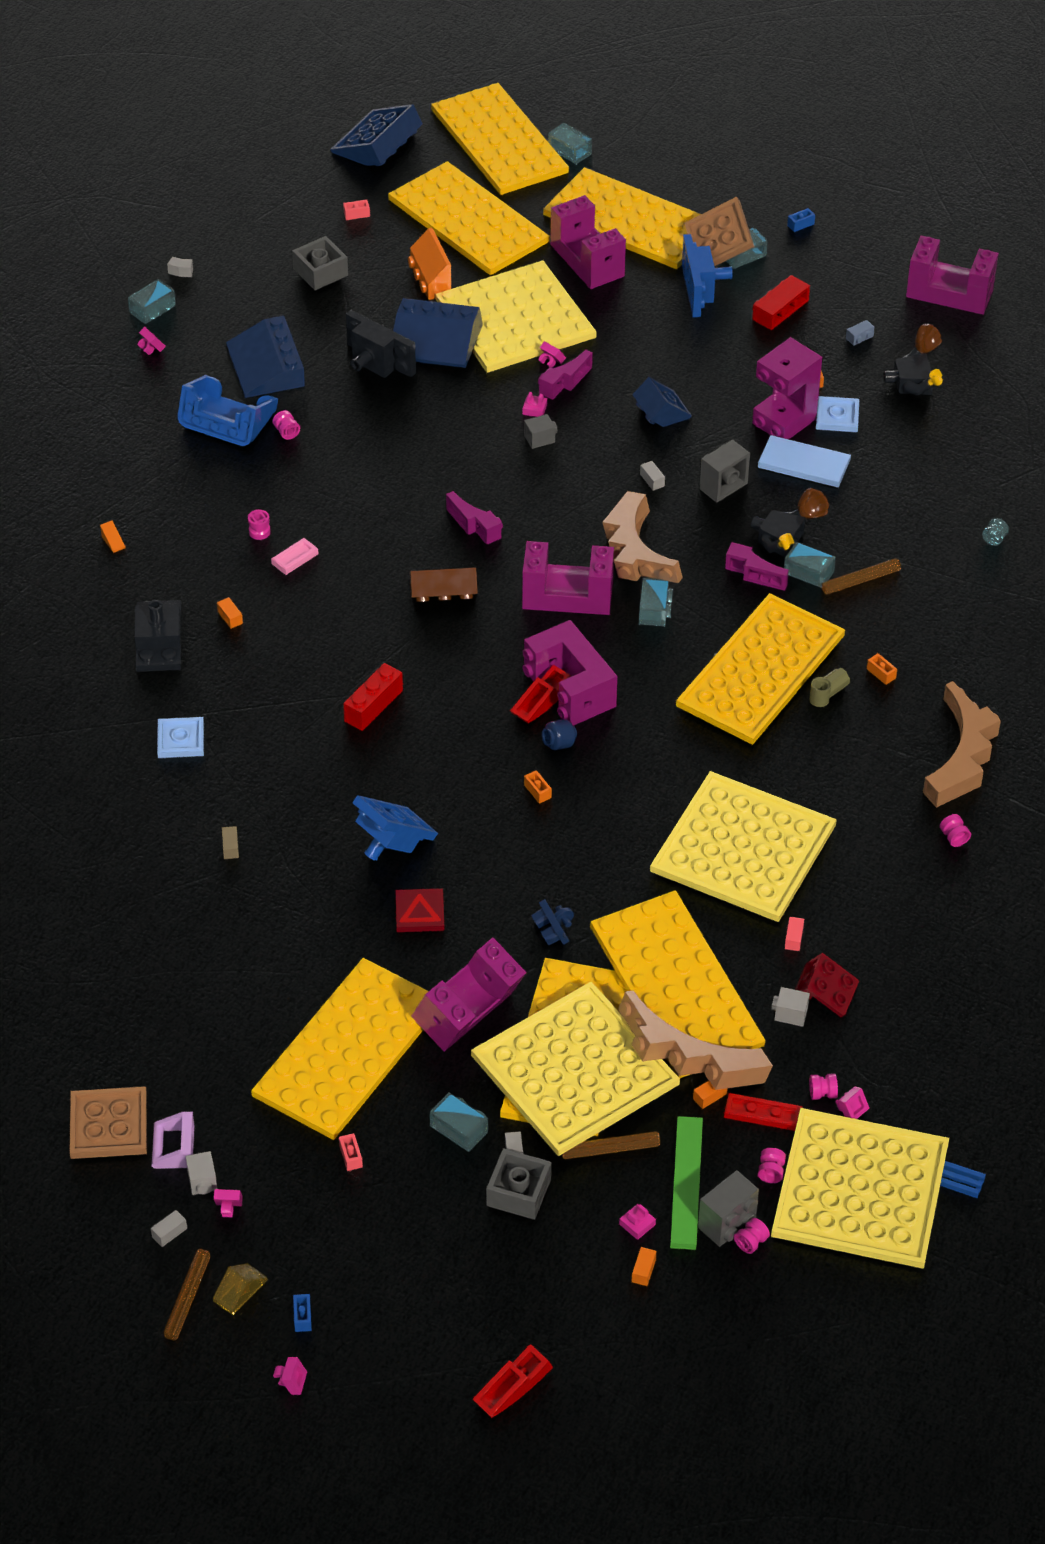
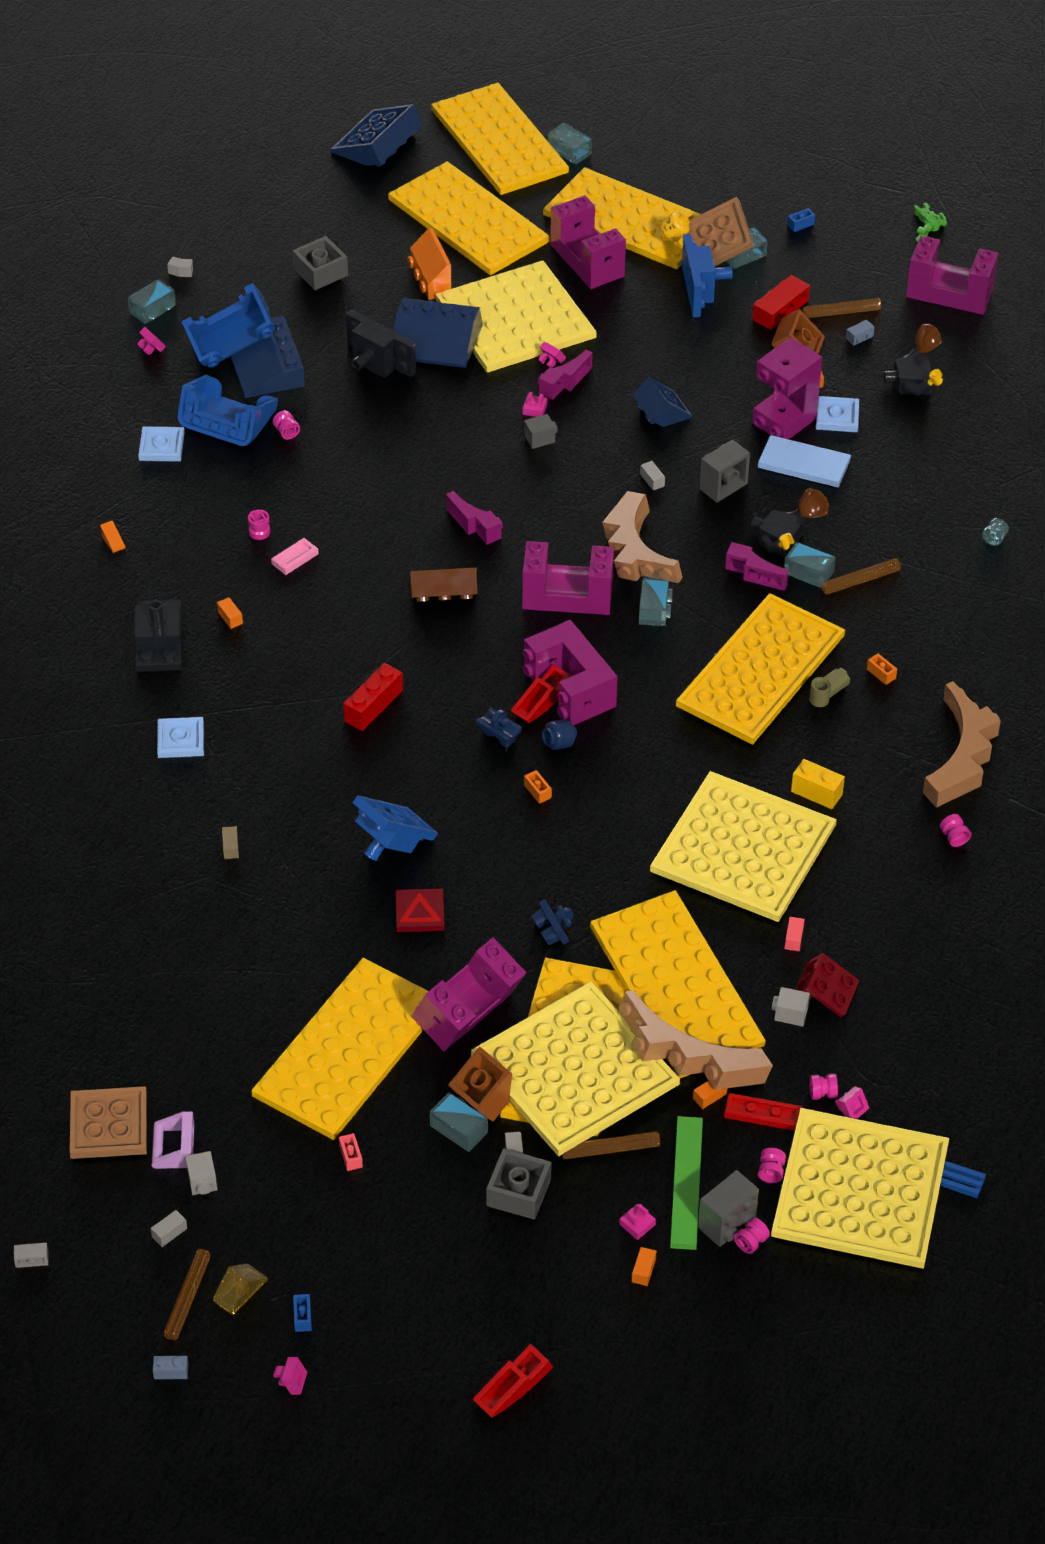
dark pink tile [214,1189,243,1217] -> none
coral piece [343,200,370,220] -> none
none -> light grey piece [14,1243,48,1268]
none -> light blue tile [138,427,185,461]
none -> sand blue piece [153,1356,188,1379]
none -> blue windscreen [181,283,275,367]
none -> dark orange slope [449,1046,512,1122]
none -> dark blue hips [476,708,522,748]
none -> yellow head [660,212,690,242]
none -> dark orange slope [772,309,825,354]
none -> yellow brick [791,759,845,809]
none -> clear orange axle [803,298,881,318]
none -> bright green piece [914,203,947,241]

